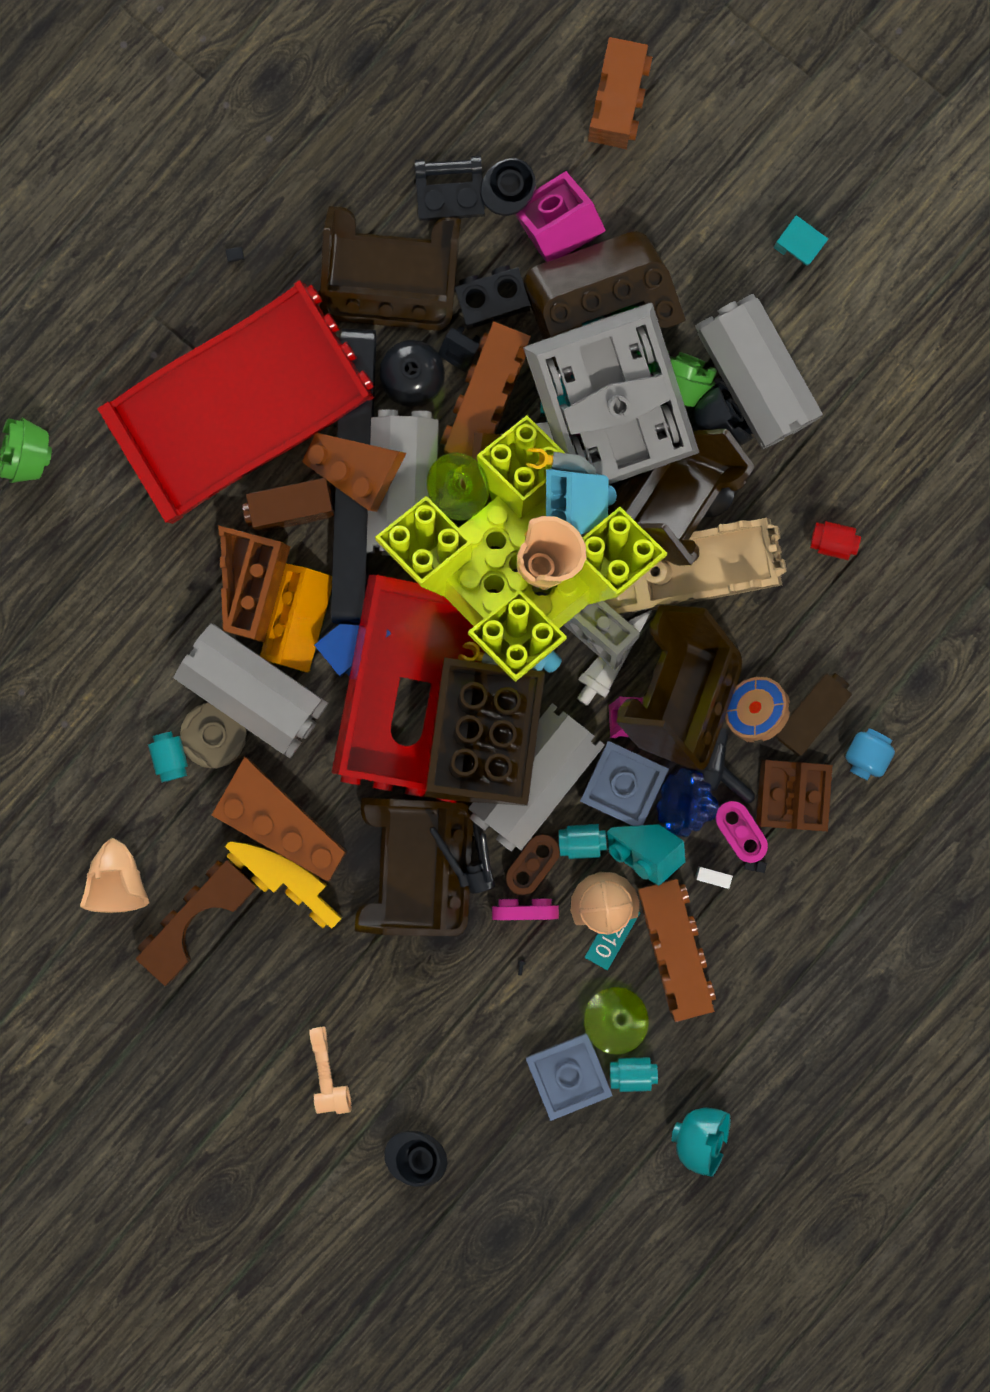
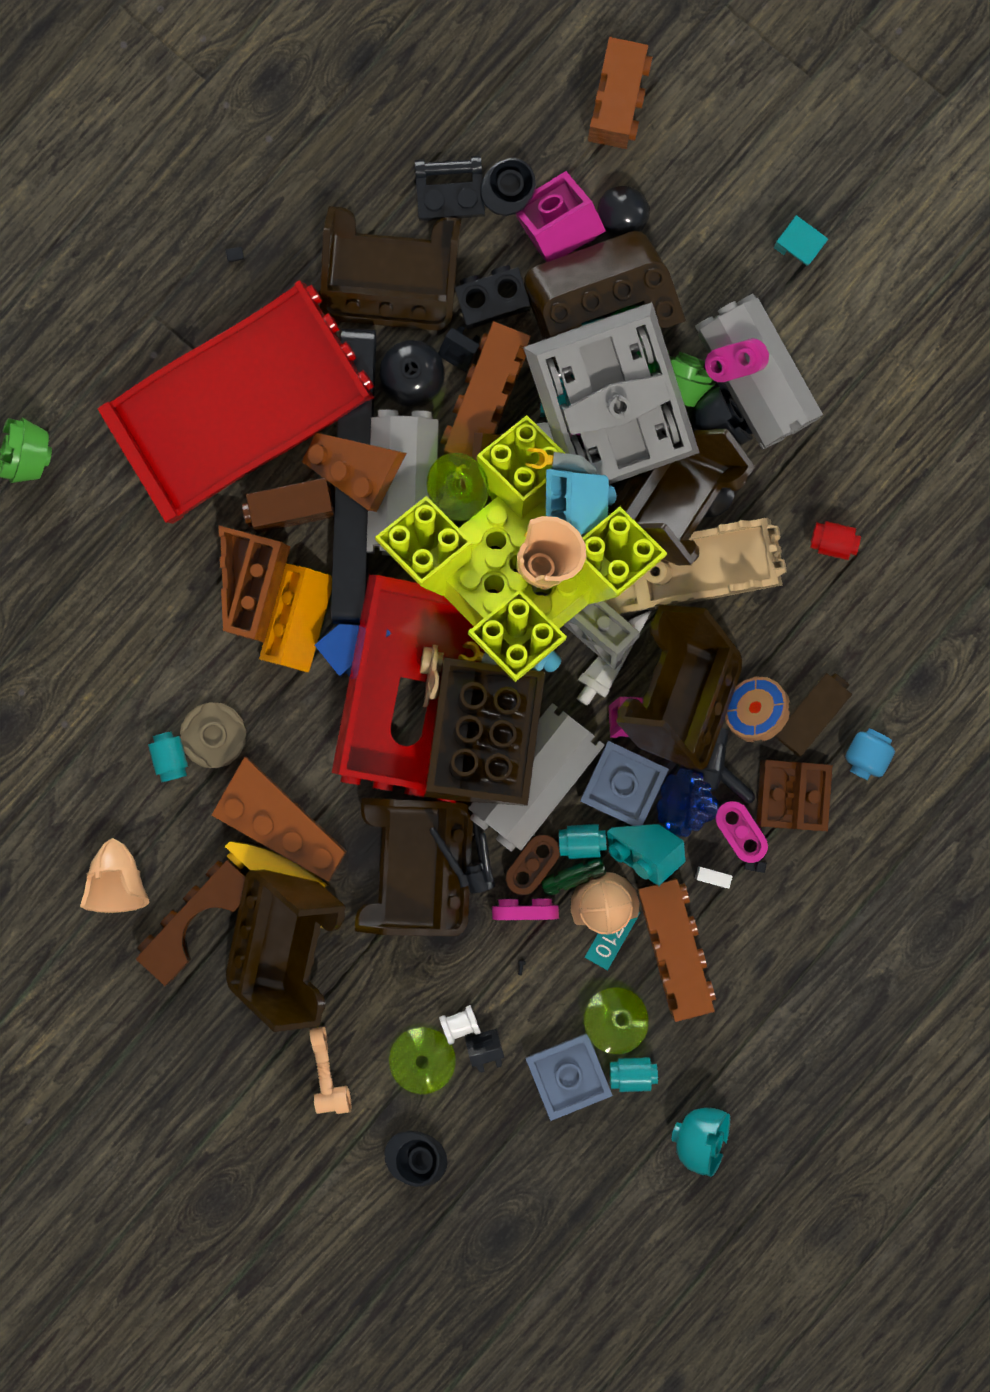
light grey brick [173,623,329,758] -> none
none -> dark brown windscreen [226,869,346,1032]
none -> clear neon green dish [389,1027,456,1094]
none -> tan plate [420,644,444,707]
none -> white bush [439,1005,481,1045]
none -> black tile [465,1028,505,1073]
none -> dark green axle [542,857,606,896]
none -> black hair [597,186,650,236]
none -> dark pink plate [705,338,769,382]

